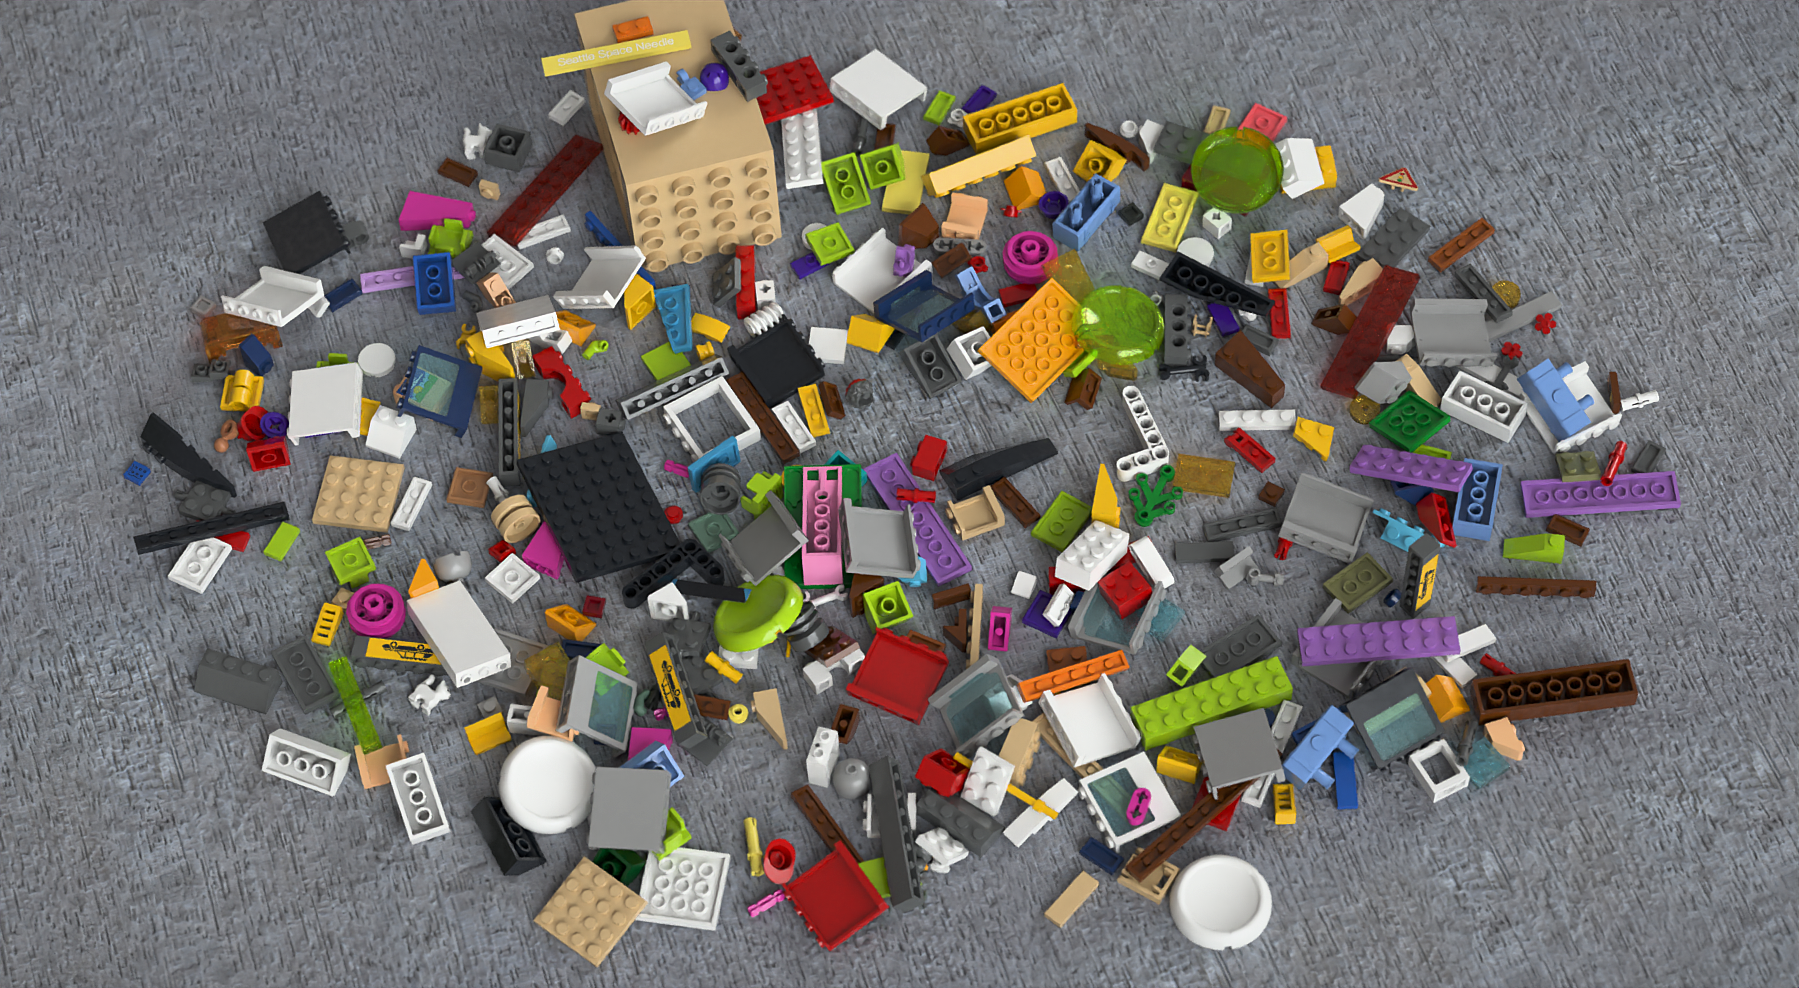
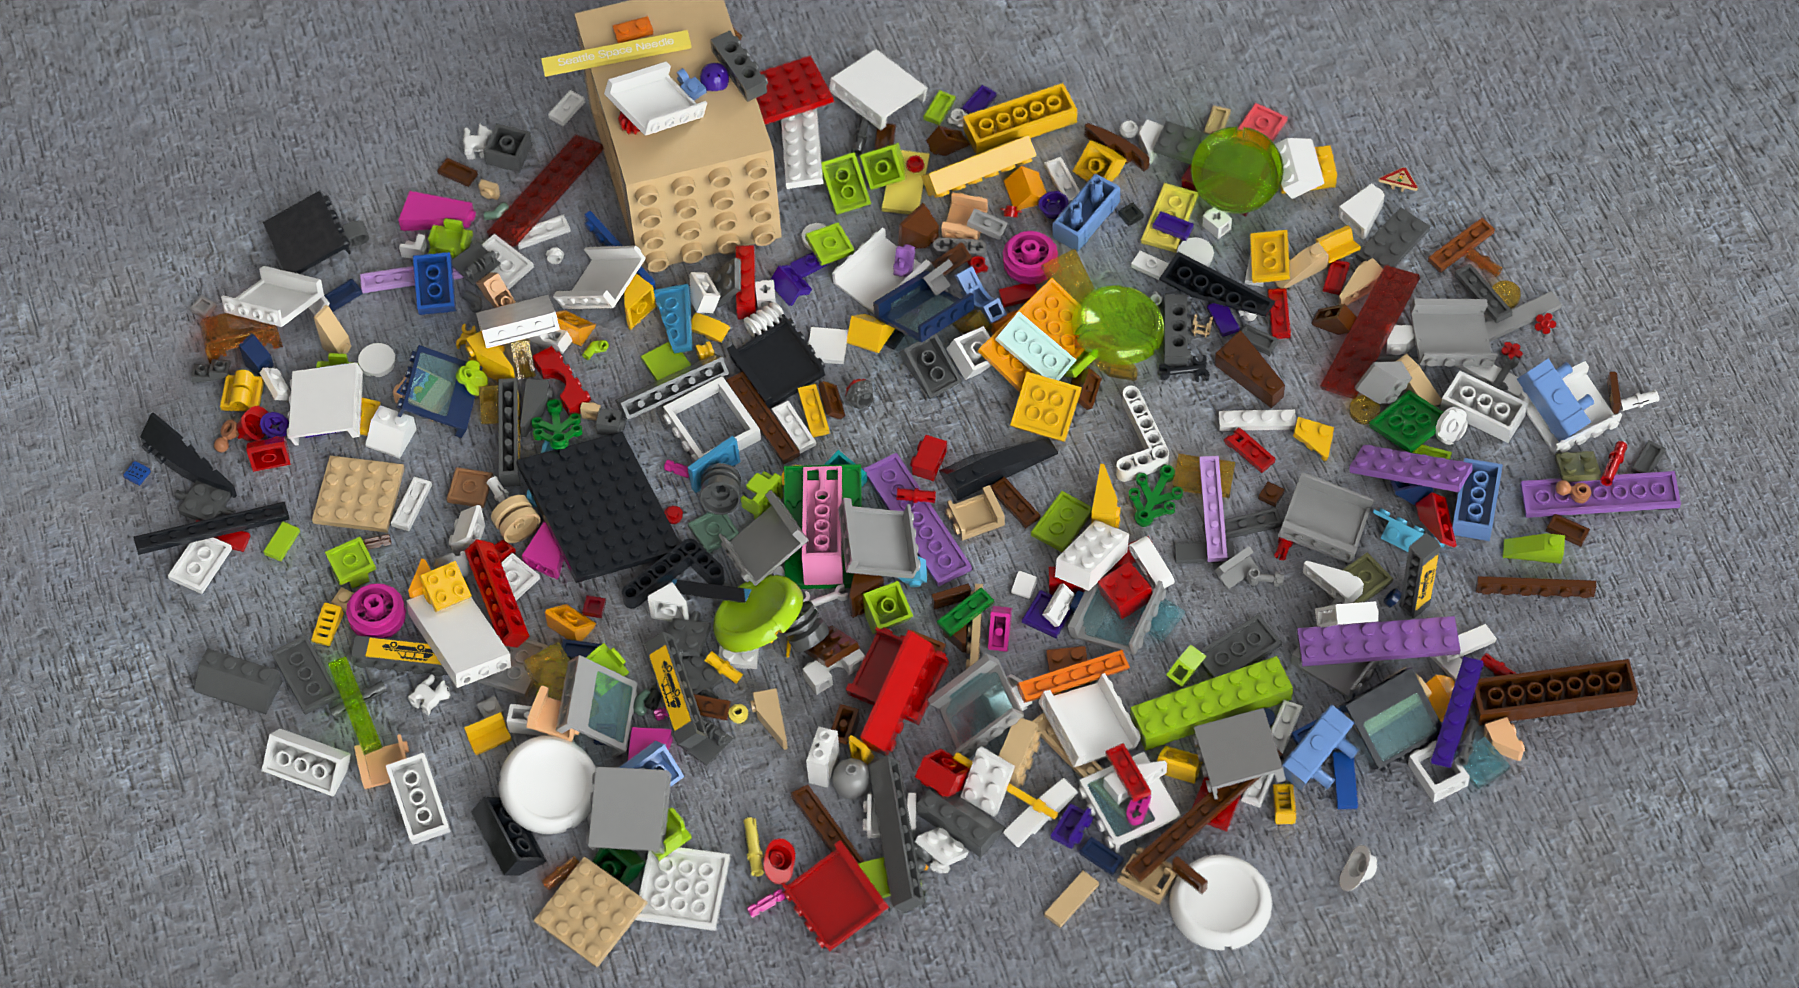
none -> white plate [260,368,291,401]
none -> tan slope [314,305,351,354]
none -> yellow plate [419,561,472,612]
none -> white slope [449,505,485,555]
none -> lime plate [456,360,488,396]
none -> red brick [464,539,530,648]
none -> sand green arm [484,202,509,220]
none -> green plant [531,399,583,449]
none -> clear orange pin [542,856,579,890]
none -> white slope [690,272,720,314]
none -> dark purple panel [770,265,812,306]
none -> yellow slope [849,735,874,765]
none -> red slope [860,630,936,756]
none -> red plate [906,155,924,173]
none -> light grey panel [923,259,953,296]
none -> green tile [937,587,994,637]
none -> light grey panel [966,208,1008,240]
none -> light aqua plate [995,312,1076,381]
none -> yellow plate [1010,372,1082,442]
none -> dark purple bracket [1051,803,1093,849]
none -> white slope [1104,761,1167,805]
none -> red tile [1105,743,1152,802]
none -> dark purple tile [1153,211,1194,241]
none -> reddish brown tile [1172,856,1208,894]
none -> lavender plate [1199,456,1227,562]
none -> white slope [1303,561,1364,604]
none -> white window [1315,602,1379,628]
none -> white piece [1339,845,1377,891]
none -> dark purple plate [1431,656,1483,768]
none -> white tile [1436,407,1468,445]
none -> clear orange pin [1466,248,1503,277]
none -> nougat plate [1555,480,1591,503]

